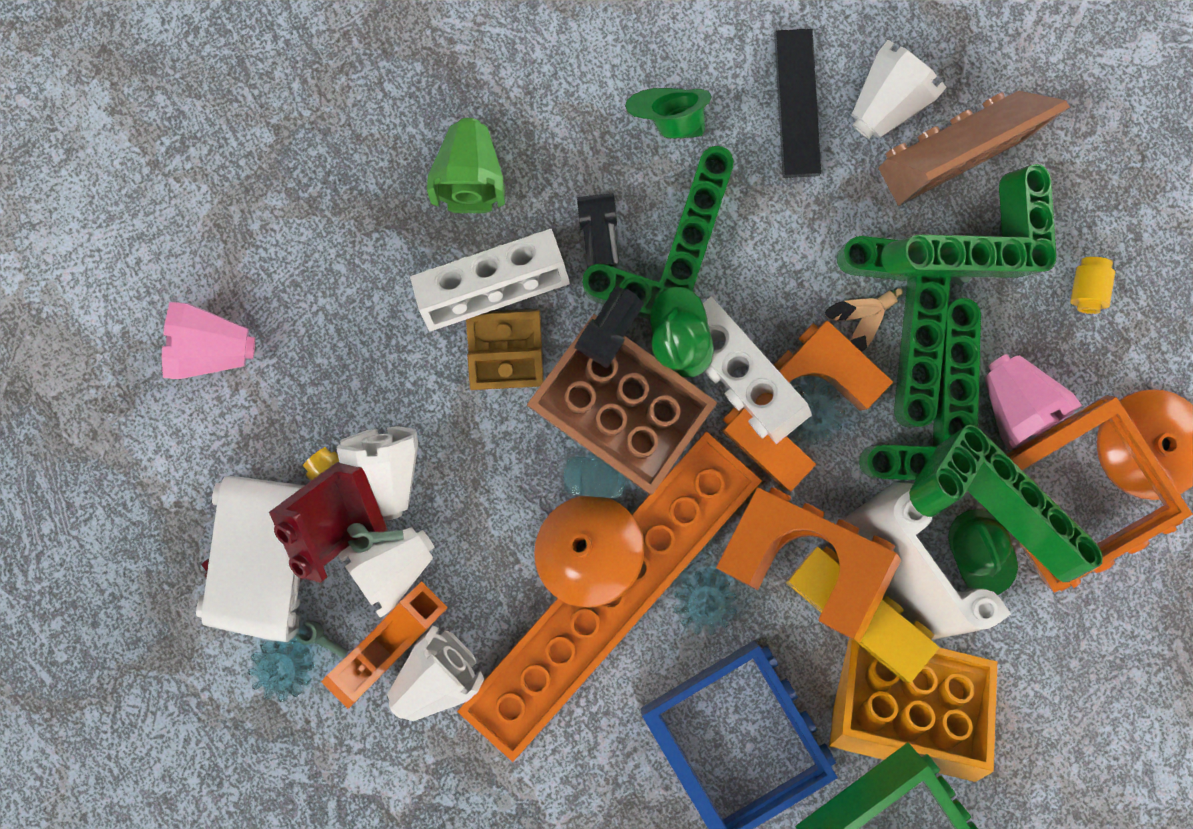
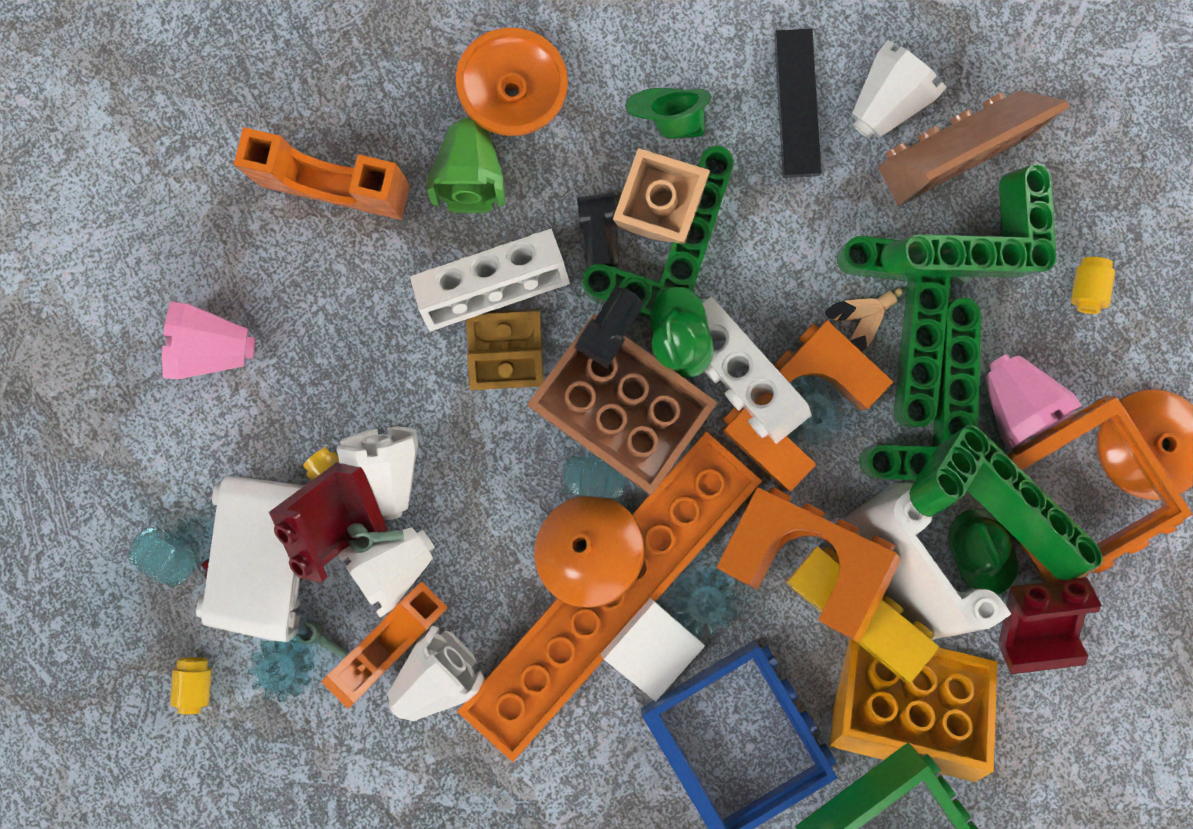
none -> clear light blue gear [128,527,199,586]
none -> yellow brick [170,657,212,715]
none -> orange arch [233,127,411,220]
none -> orange dish [456,27,568,136]
none -> white tile [601,598,705,702]
none -> light nougat slope [613,148,710,244]
none -> dark red panel [998,577,1101,675]

